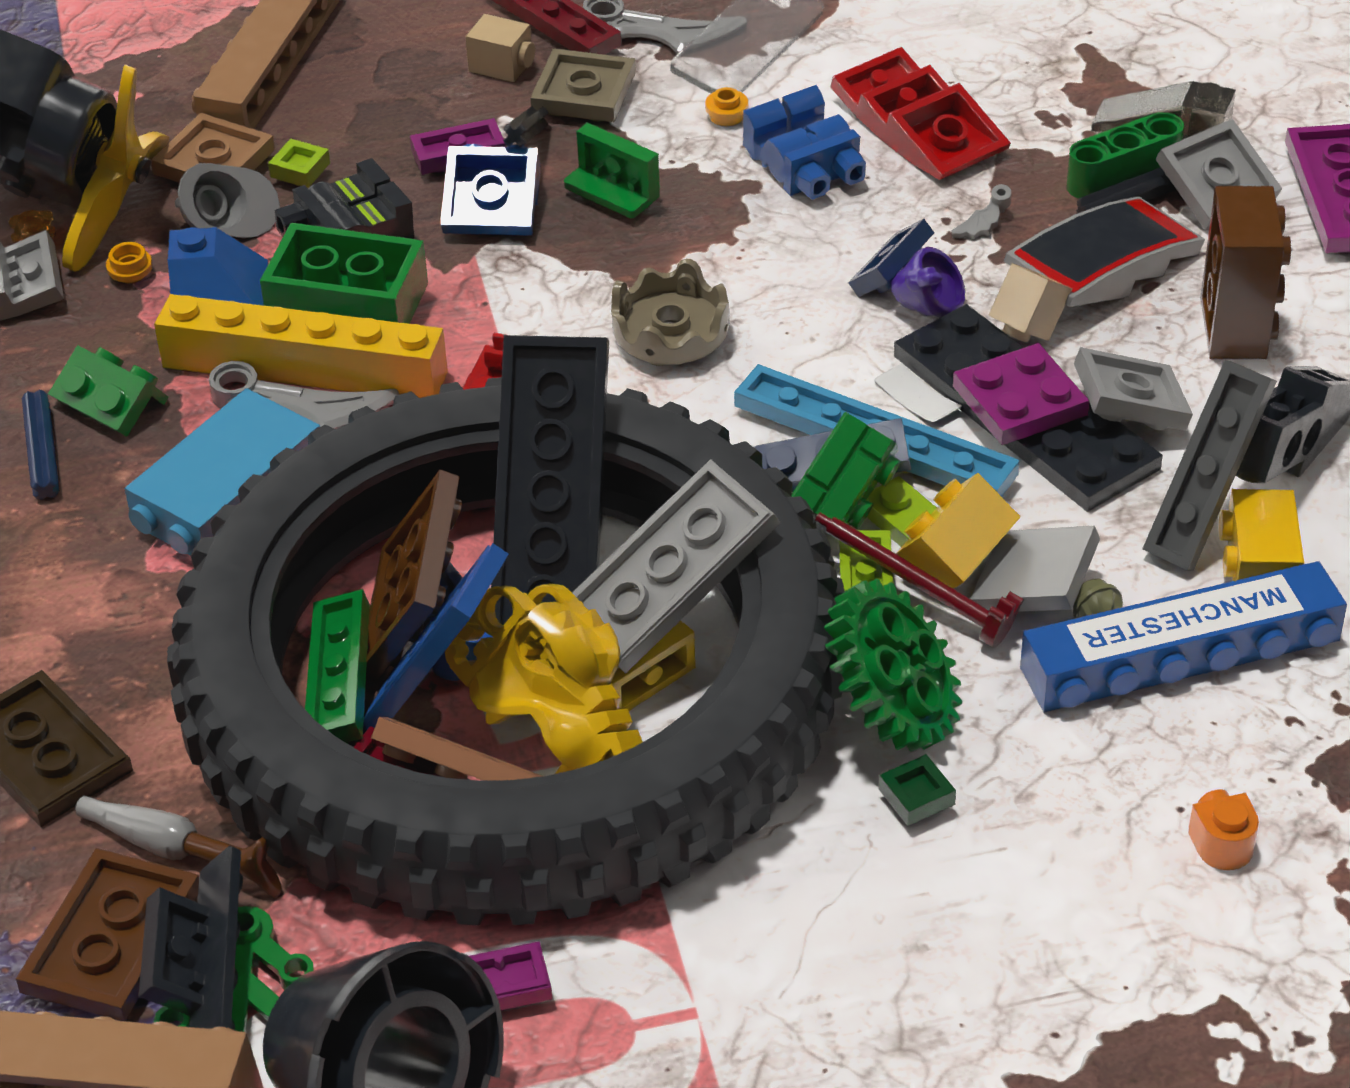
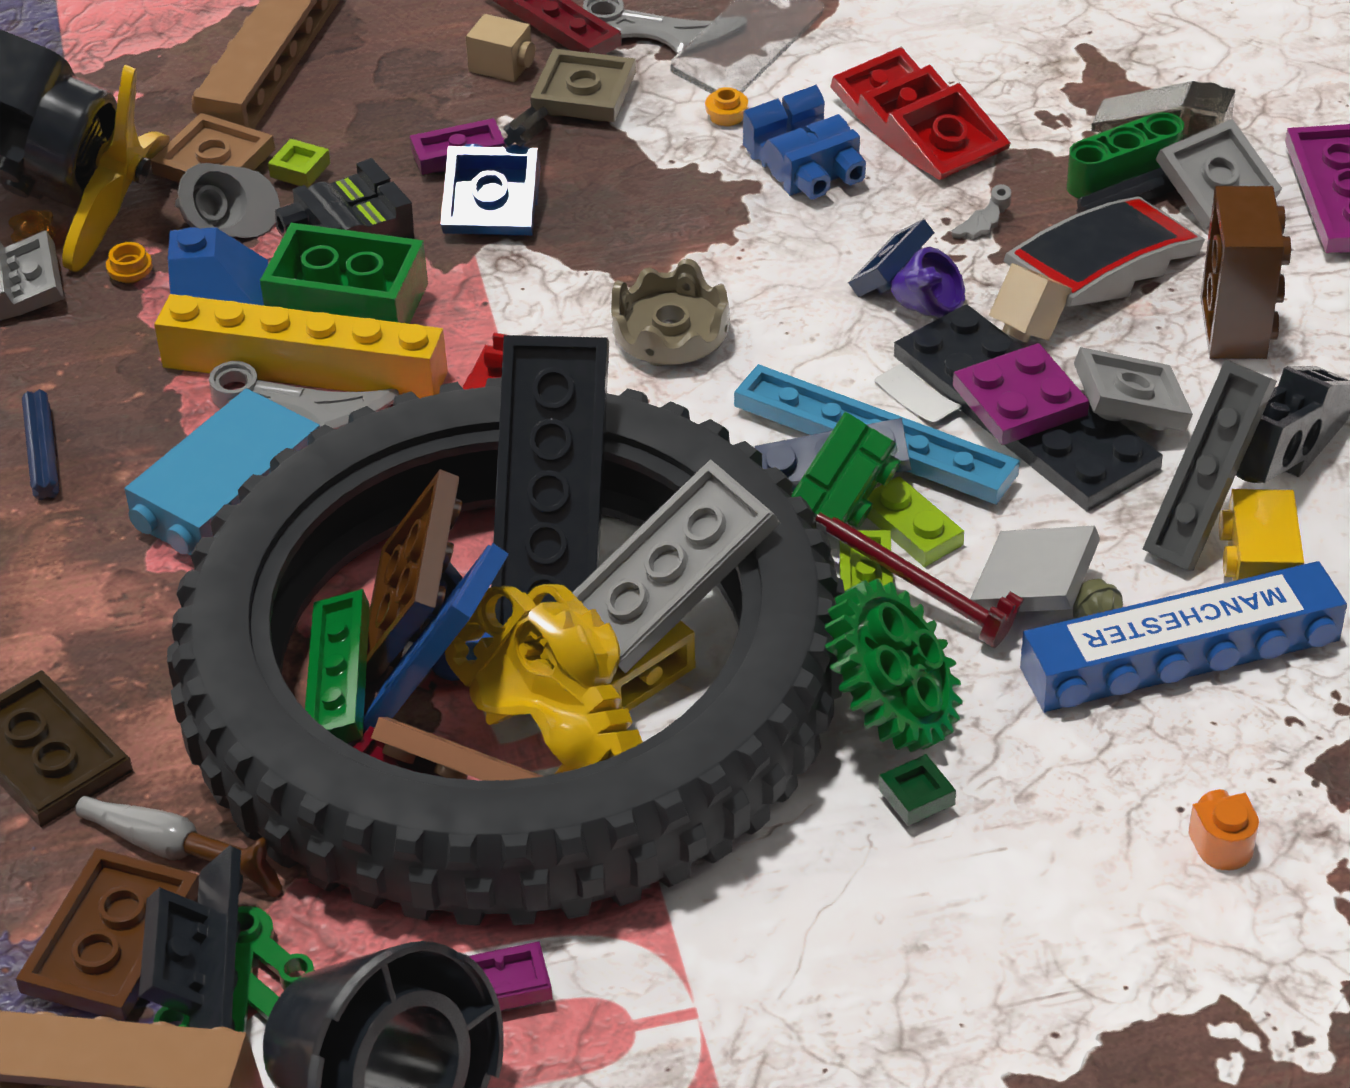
green bracket [48,345,169,437] -> none
green bracket [564,122,660,218] -> none
yellow brick [896,473,1020,589] -> none

